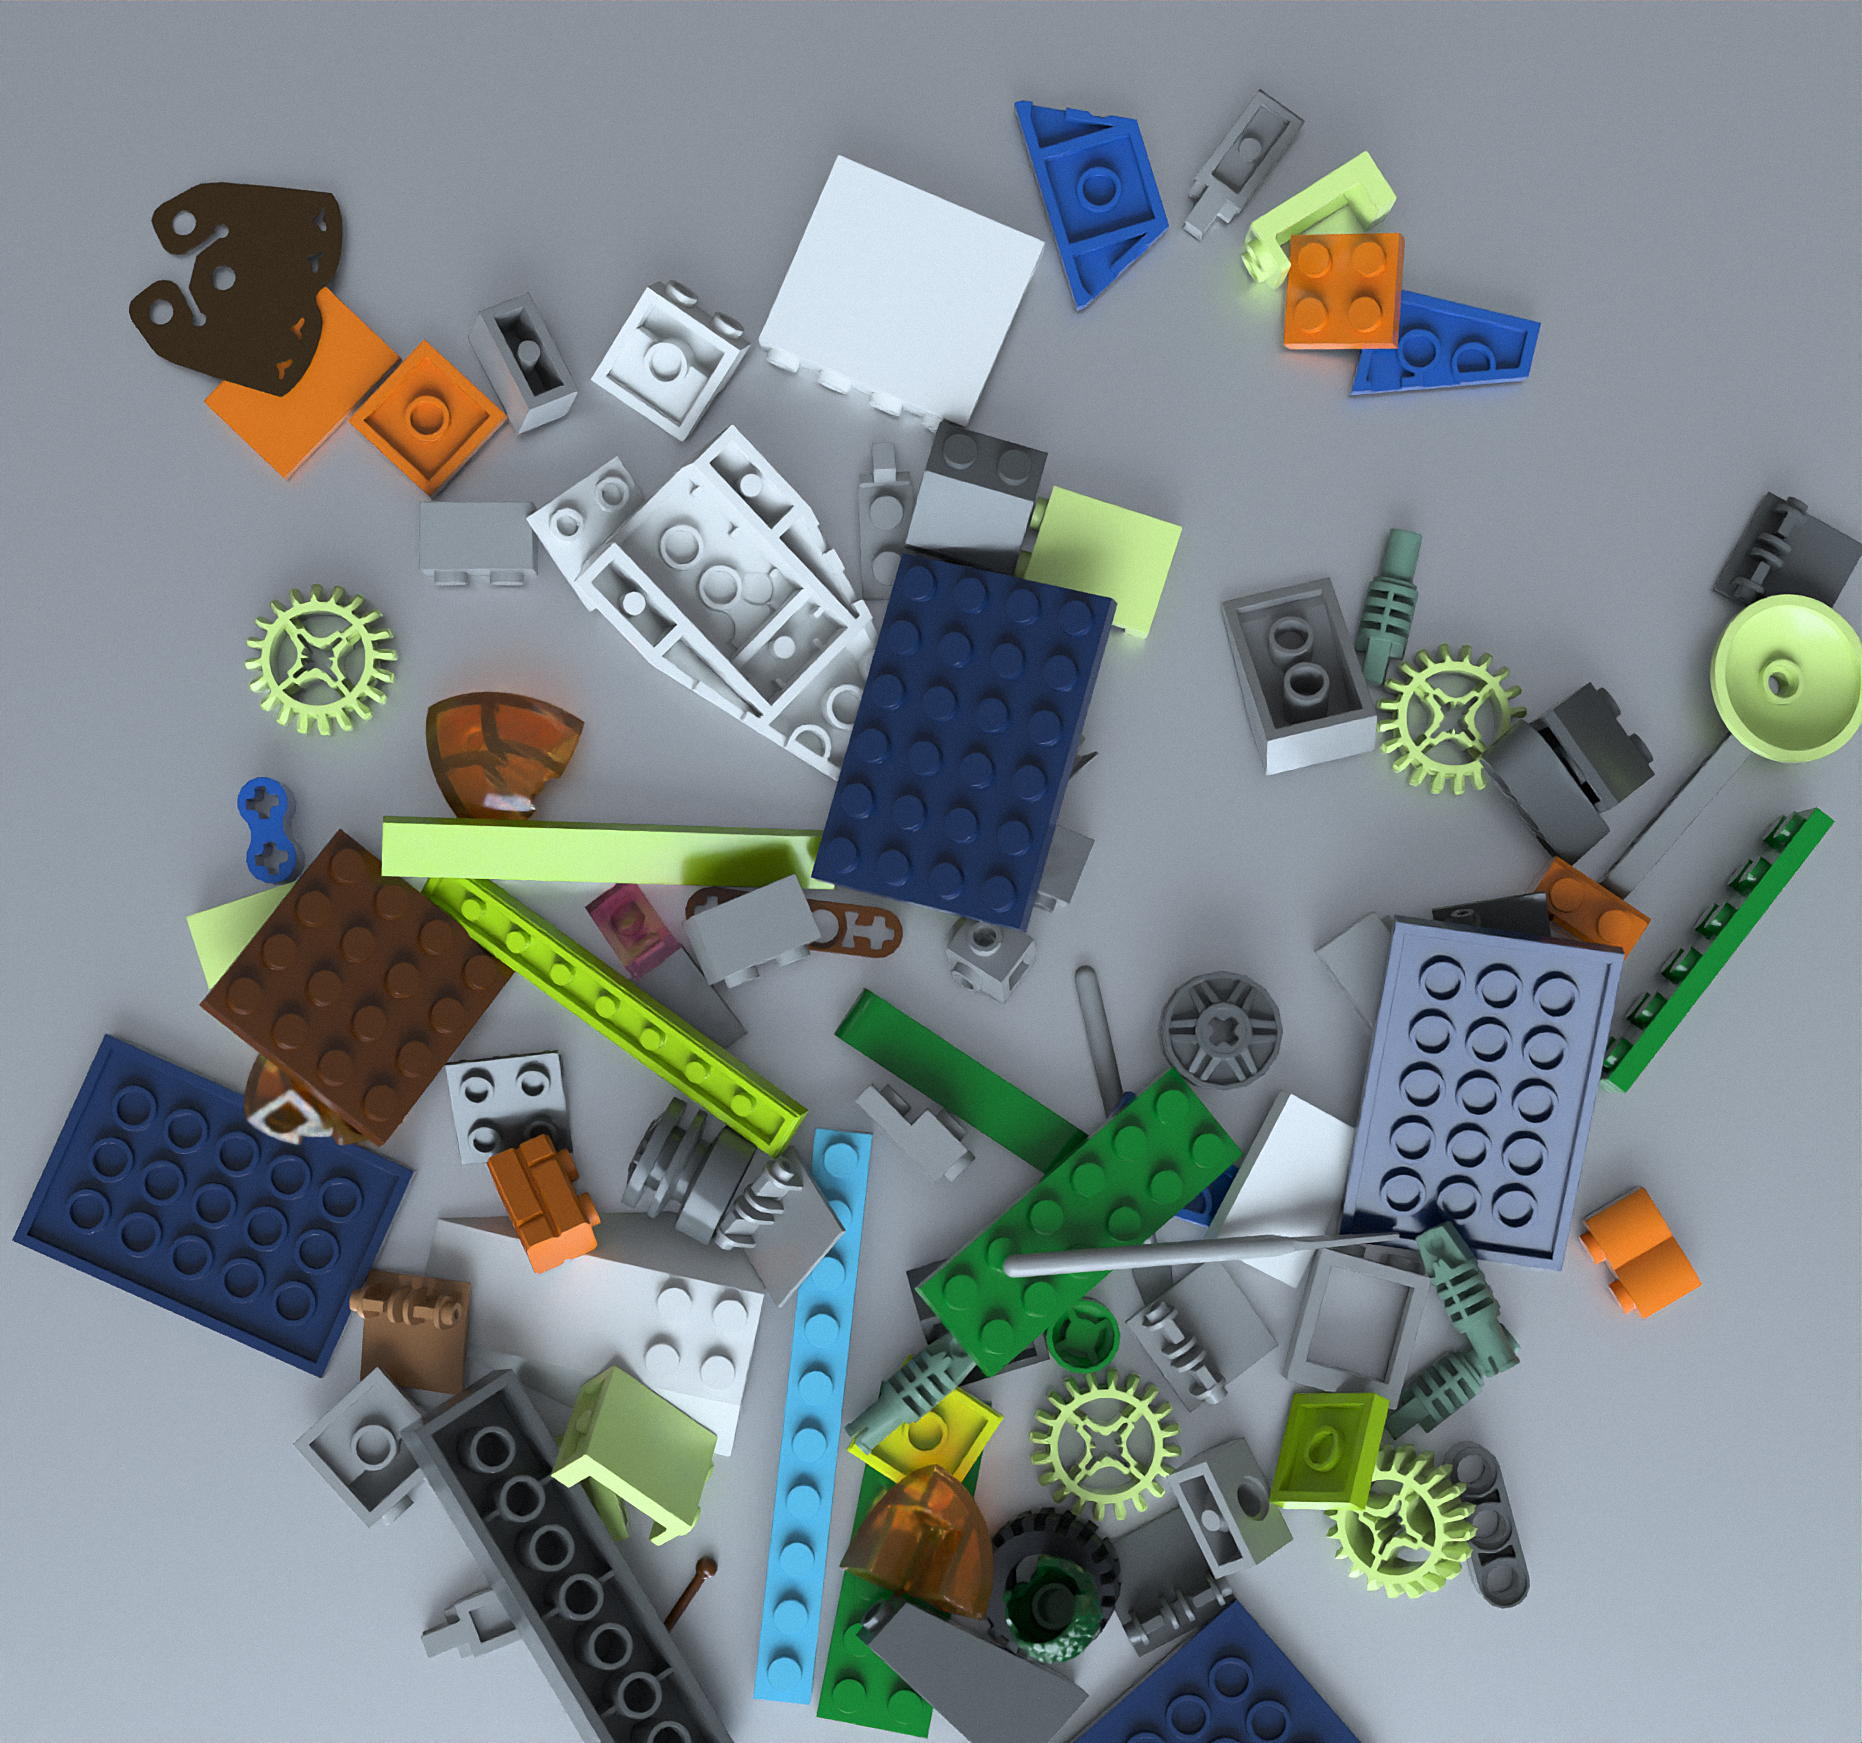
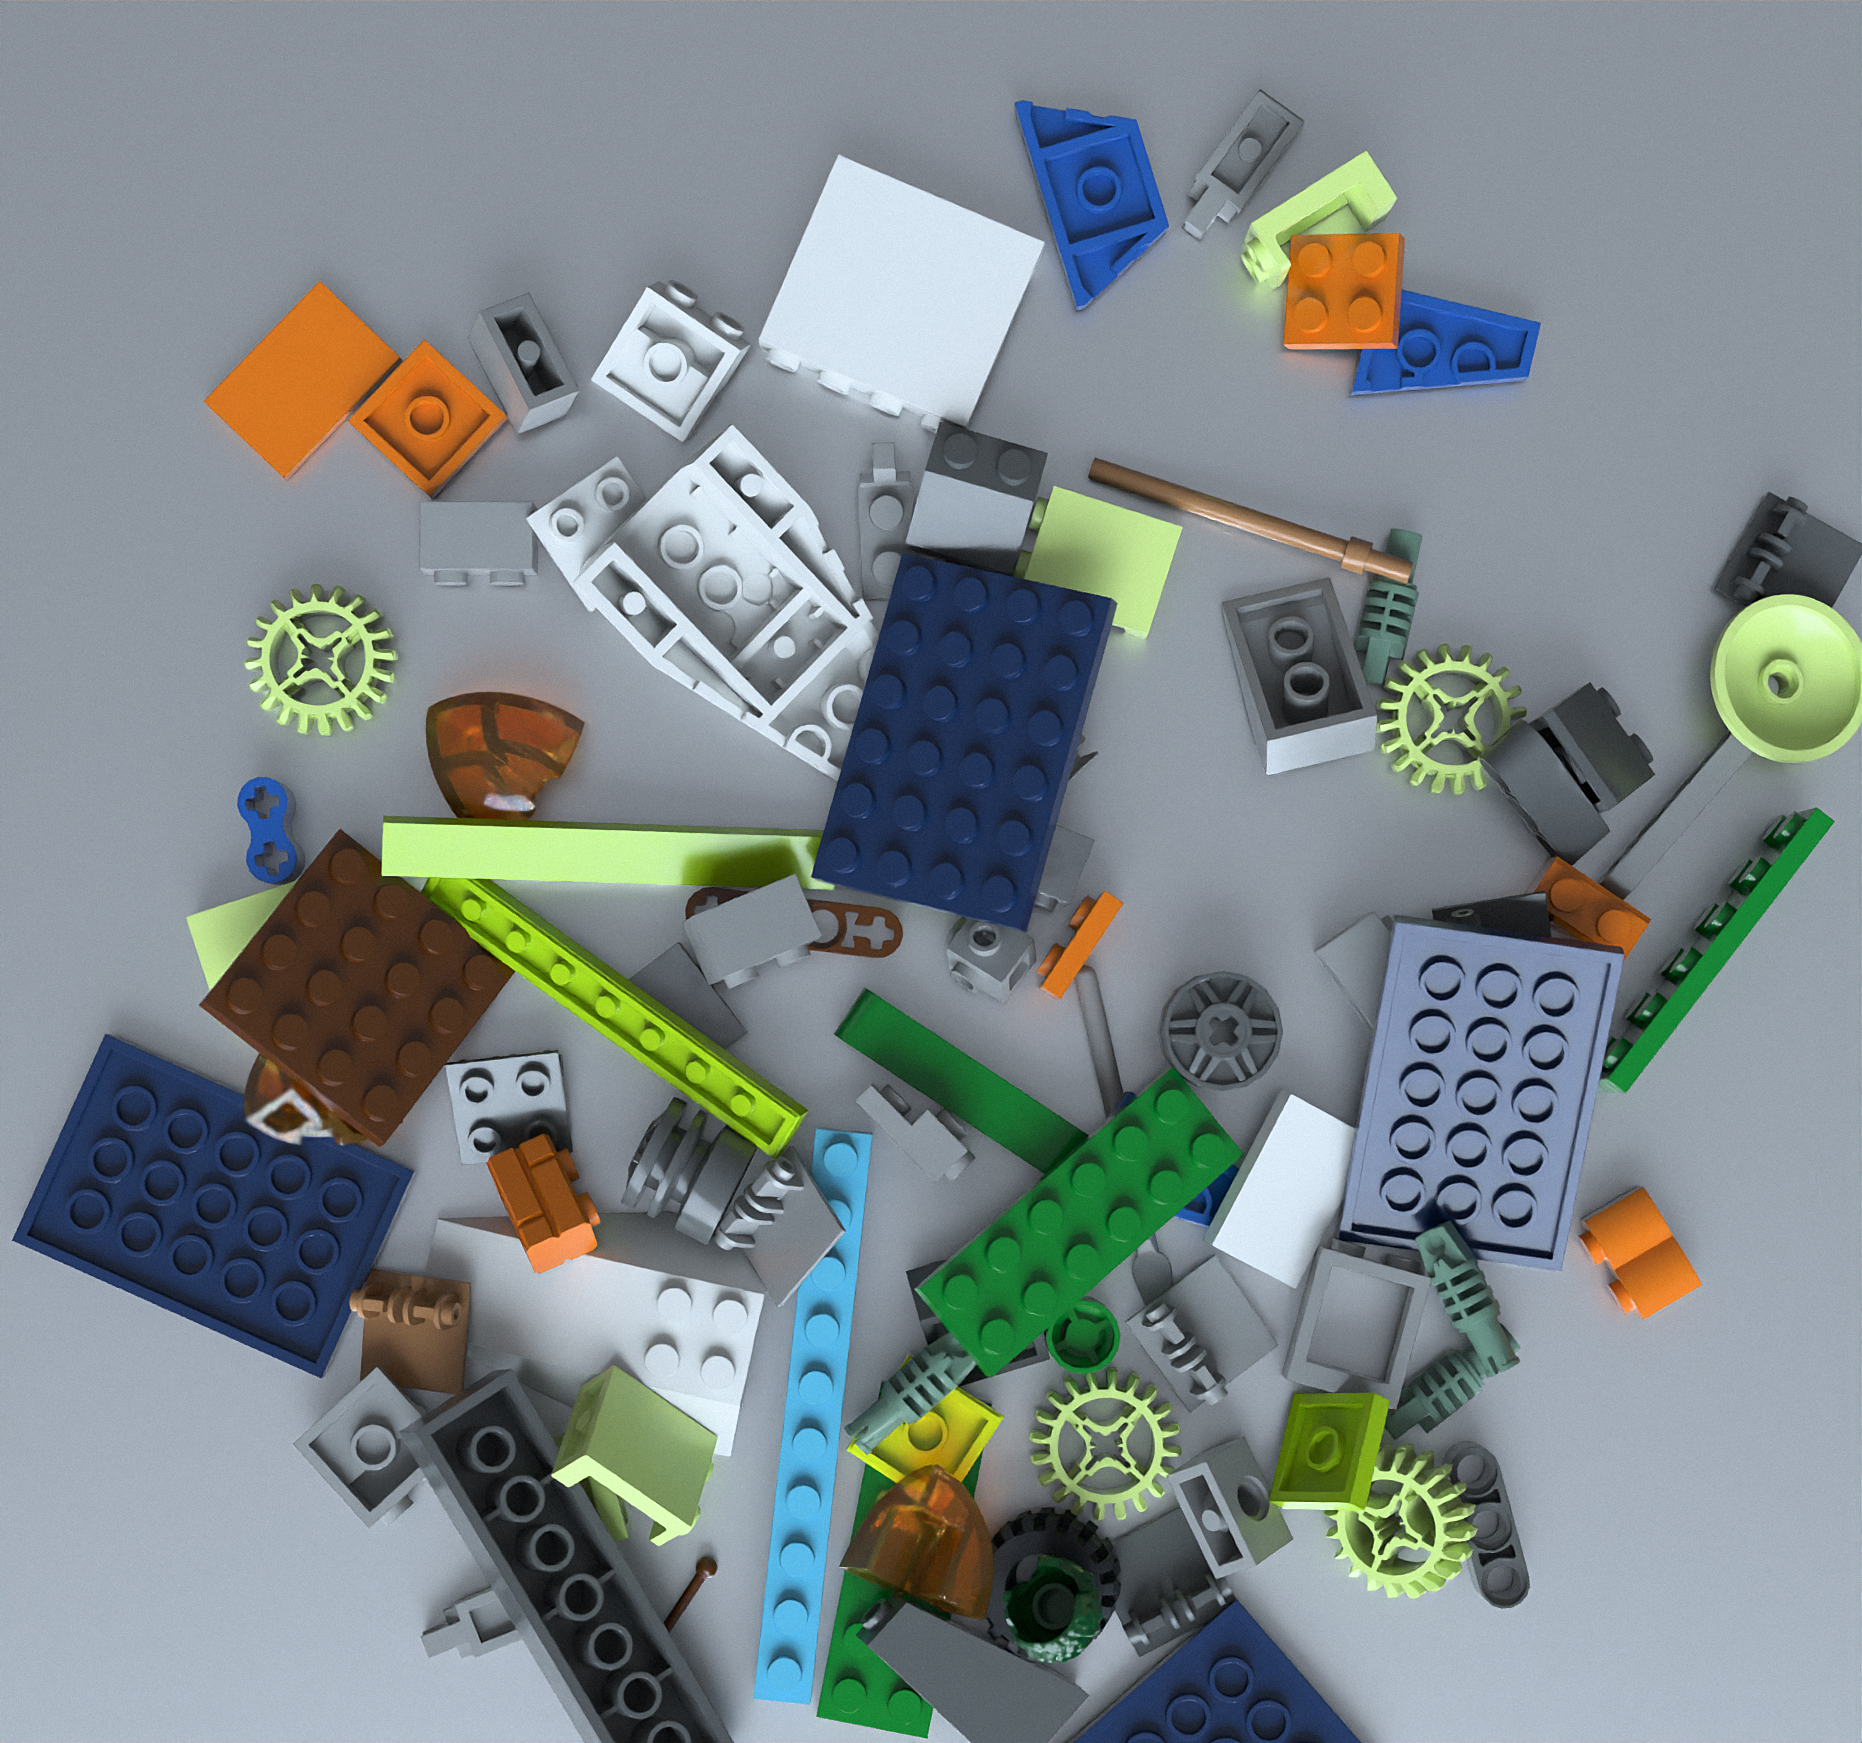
dark brown piece [129,182,343,397] -> none
clear pink plate [585,883,681,981] -> none
light grey piece [1003,1232,1400,1277] -> none
none -> orange plate [1036,891,1124,1000]
none -> medium nougat bar [1088,457,1414,584]

